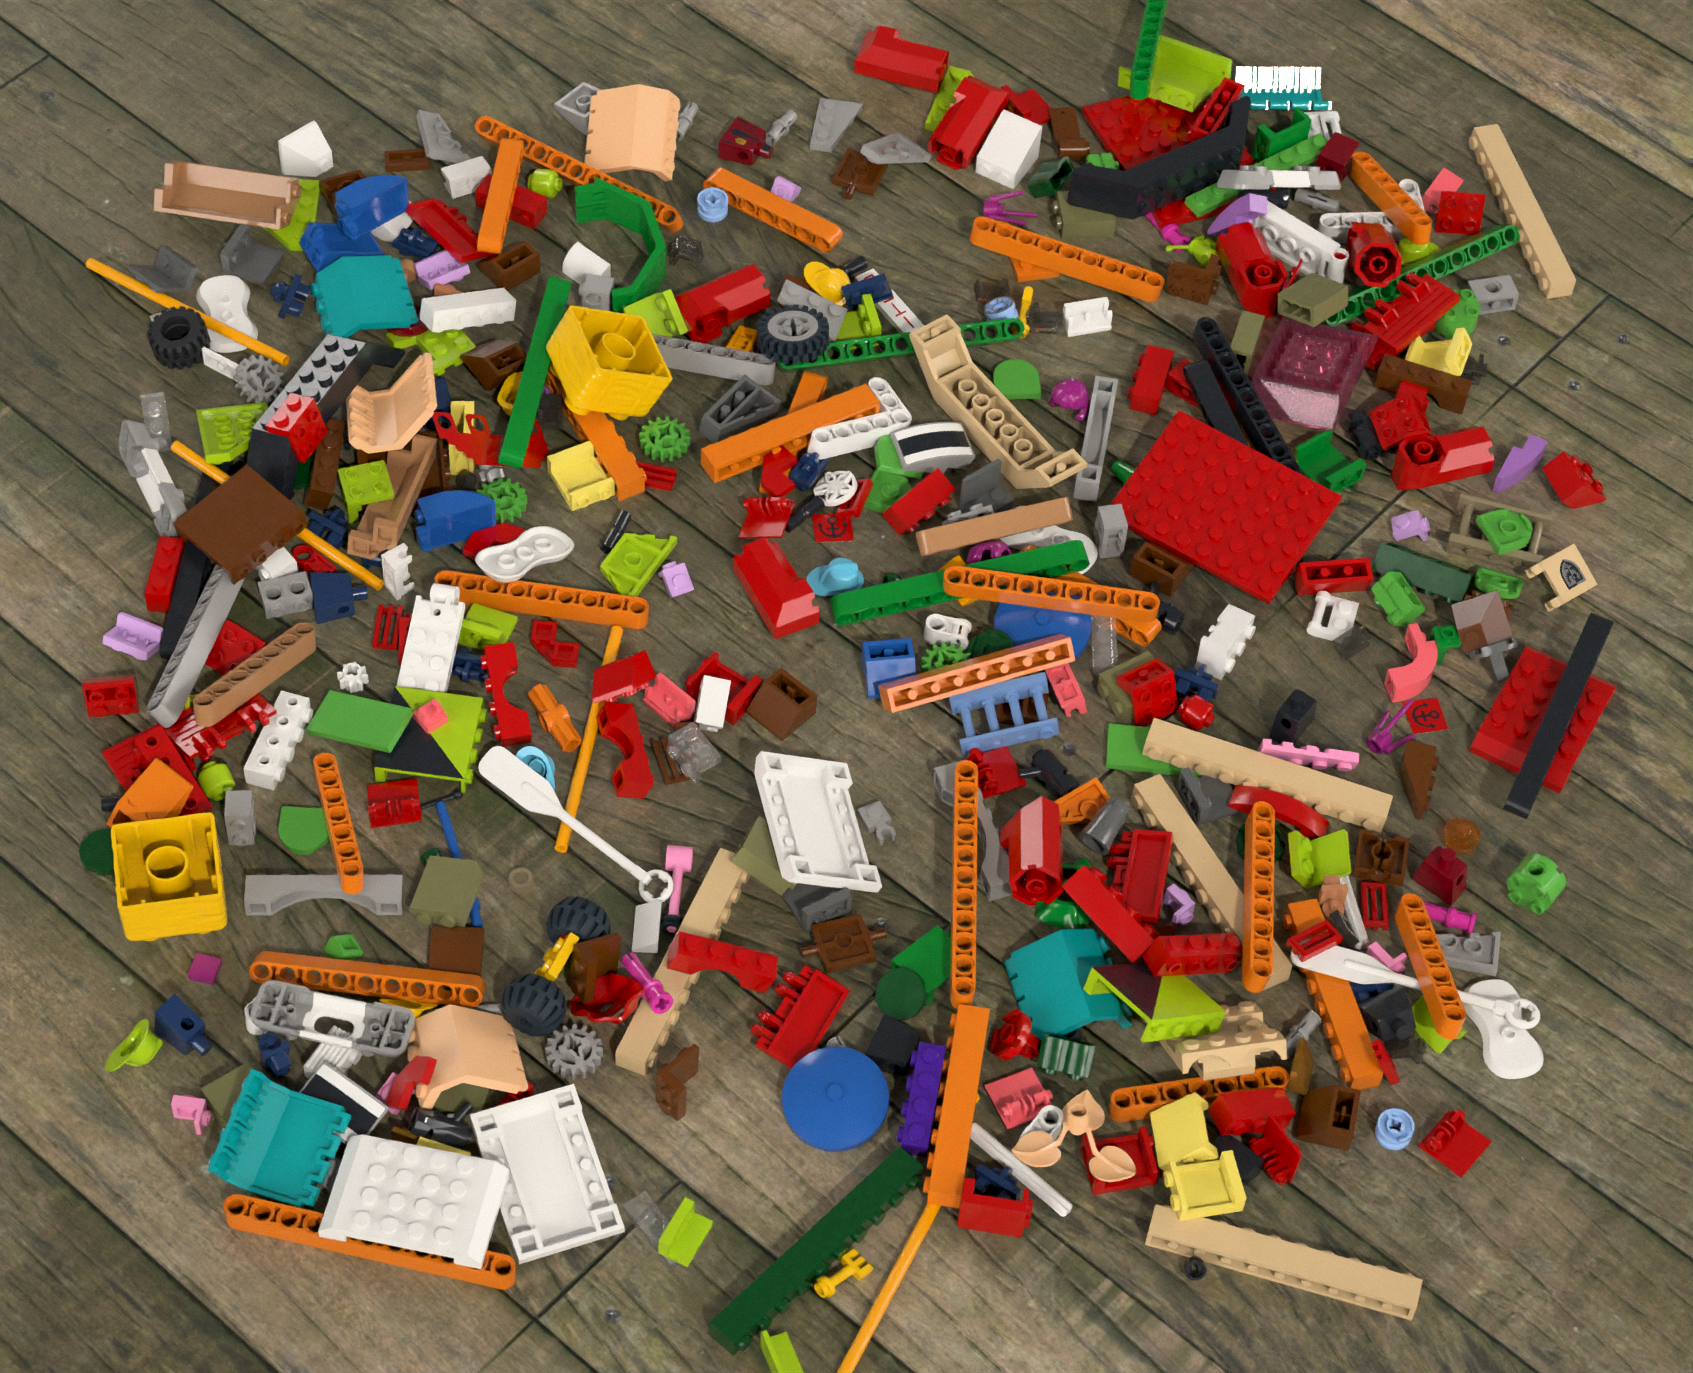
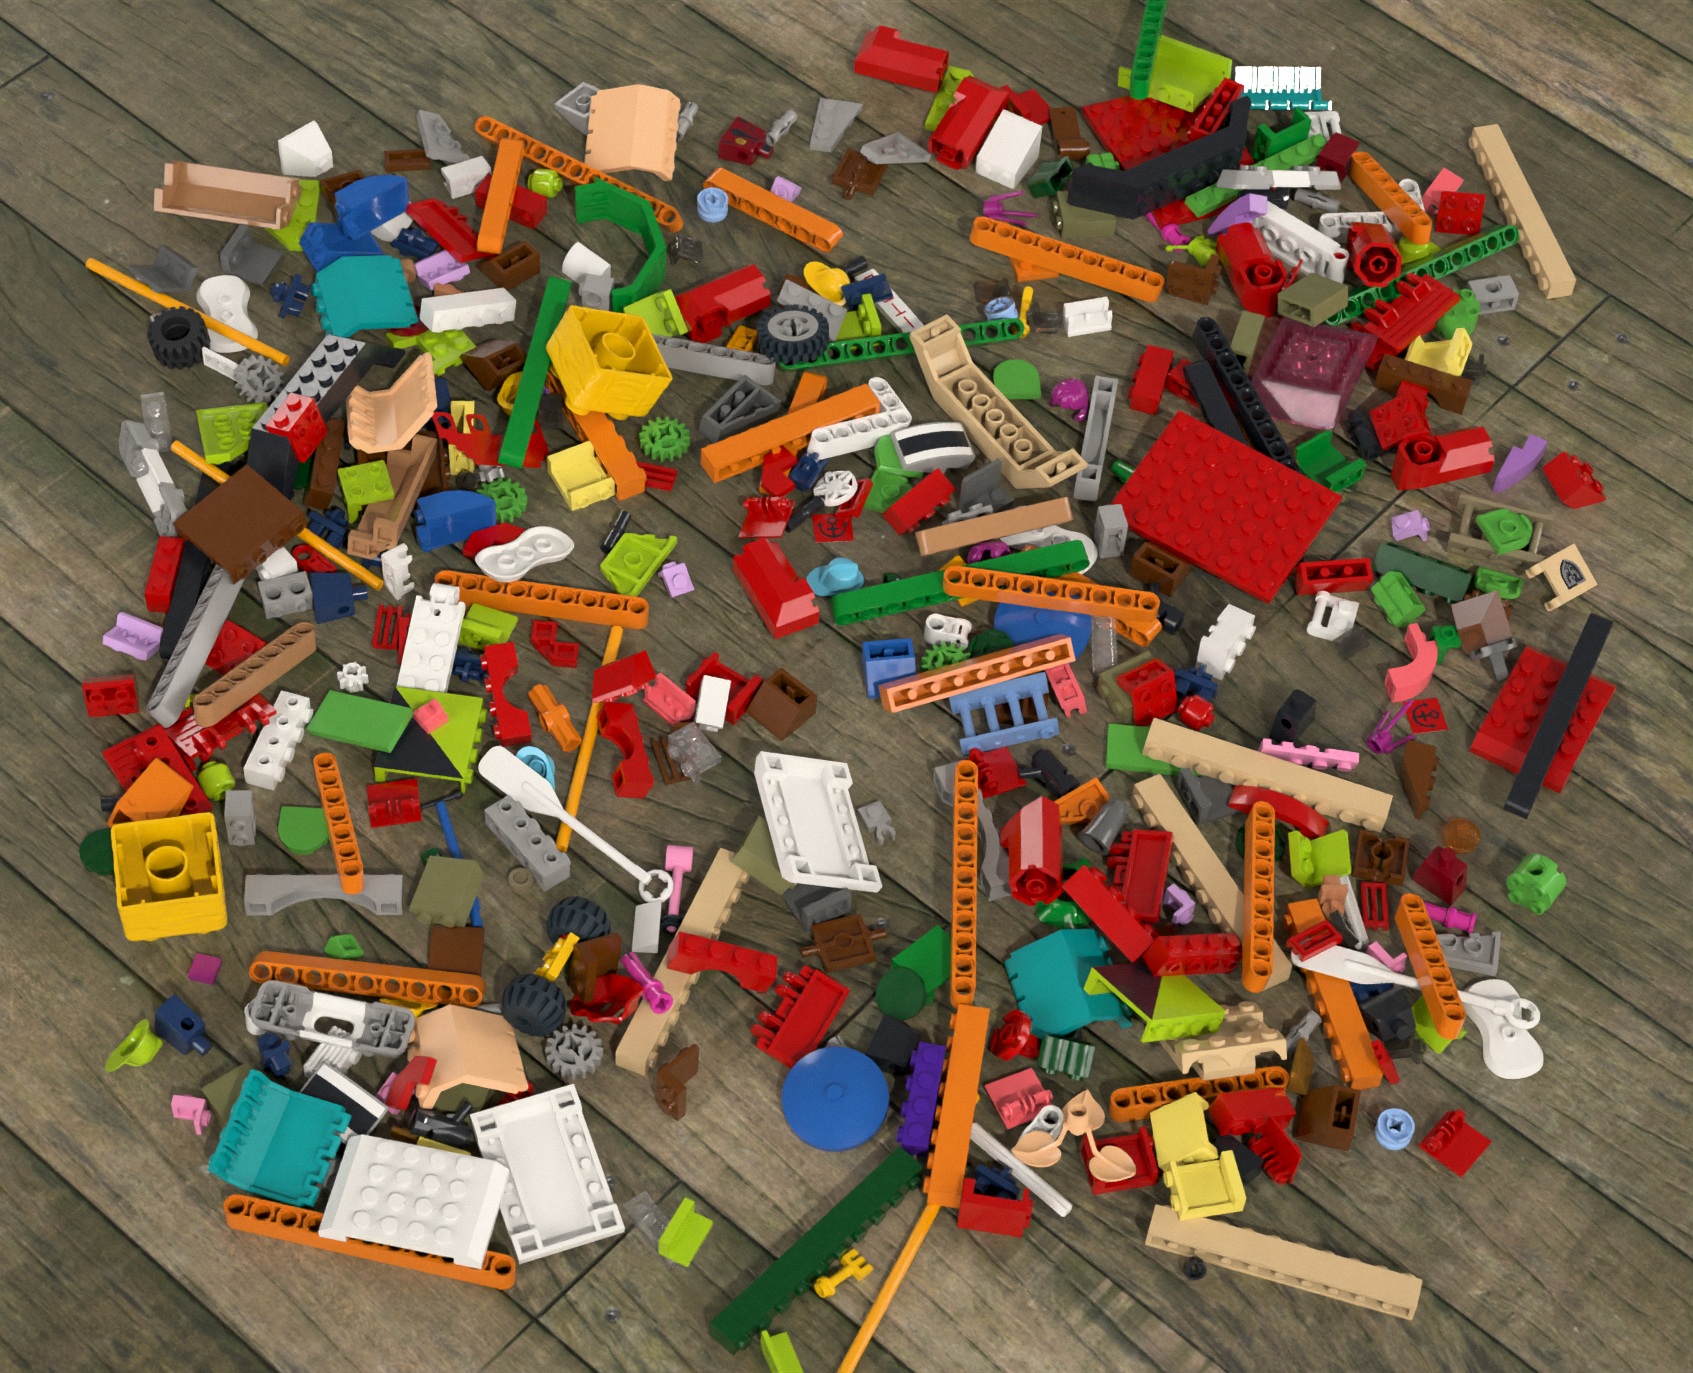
none -> light grey brick [484,795,571,892]

